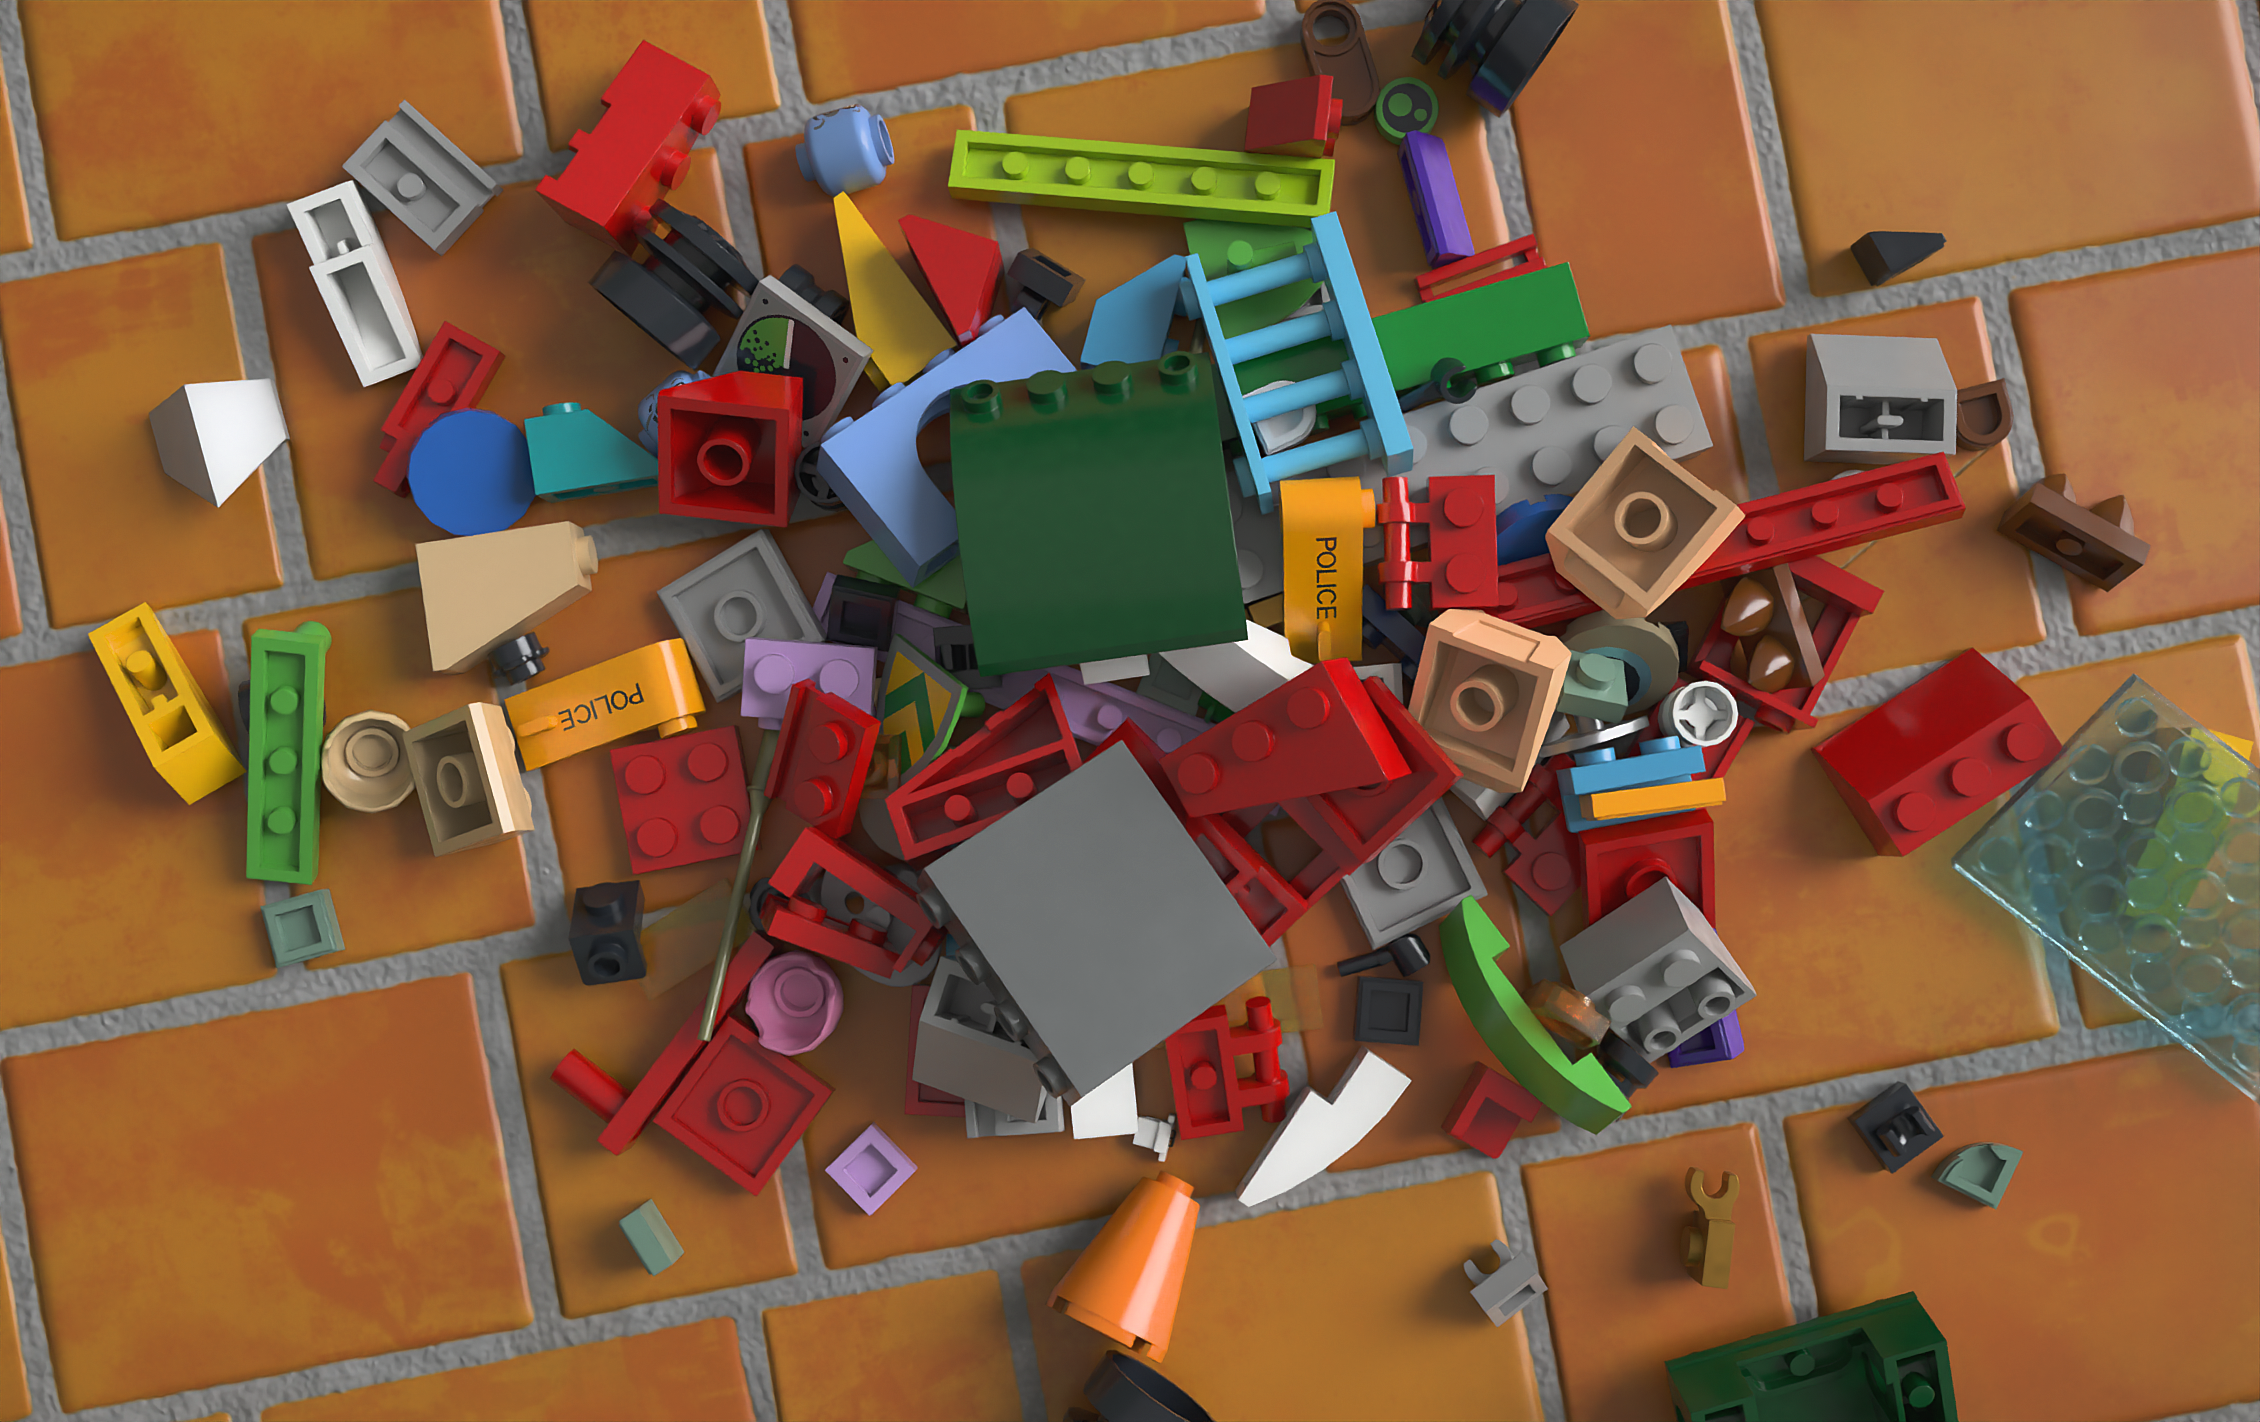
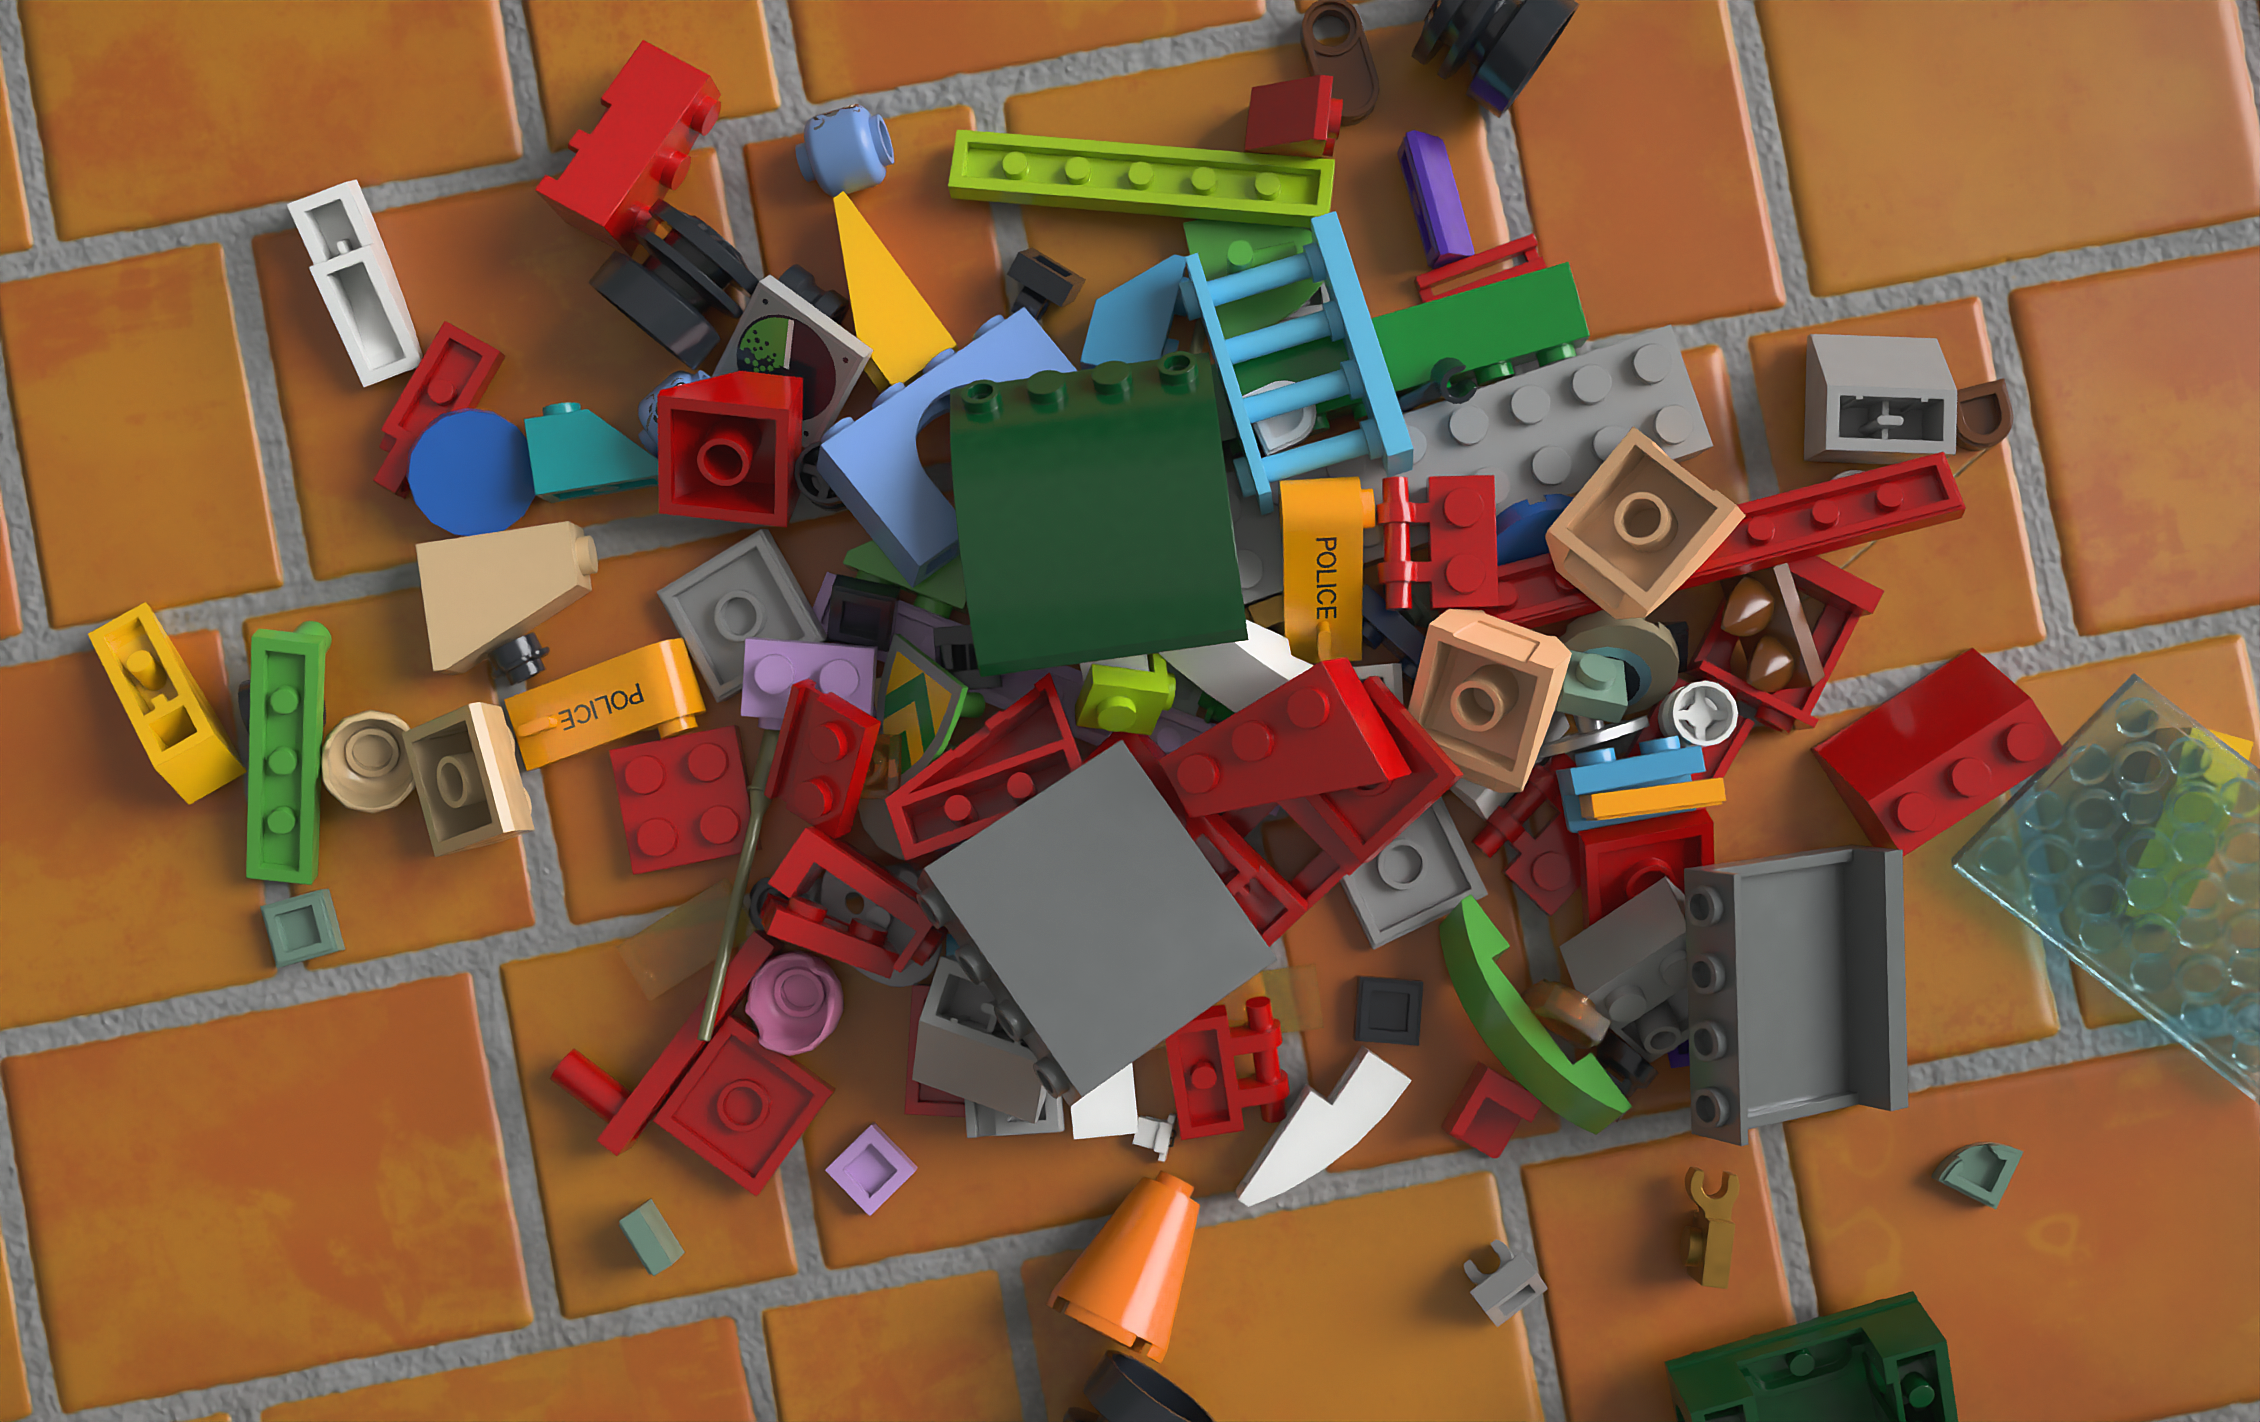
slope [148,378,290,508] -> none
light grey plate [342,99,503,256] -> none
black bracket [568,880,647,986] -> none
red slope [898,214,1005,349] -> none
black hand [1337,933,1431,977] -> none
tile [1374,77,1439,145] -> none
black tile [1847,1081,1944,1174] -> none
black slope [1850,231,1947,287] -> none
reddish brown tile [1997,474,2151,592] -> none
none -> lime bracket [1075,653,1176,735]
none -> dark grey panel [1684,844,1908,1146]

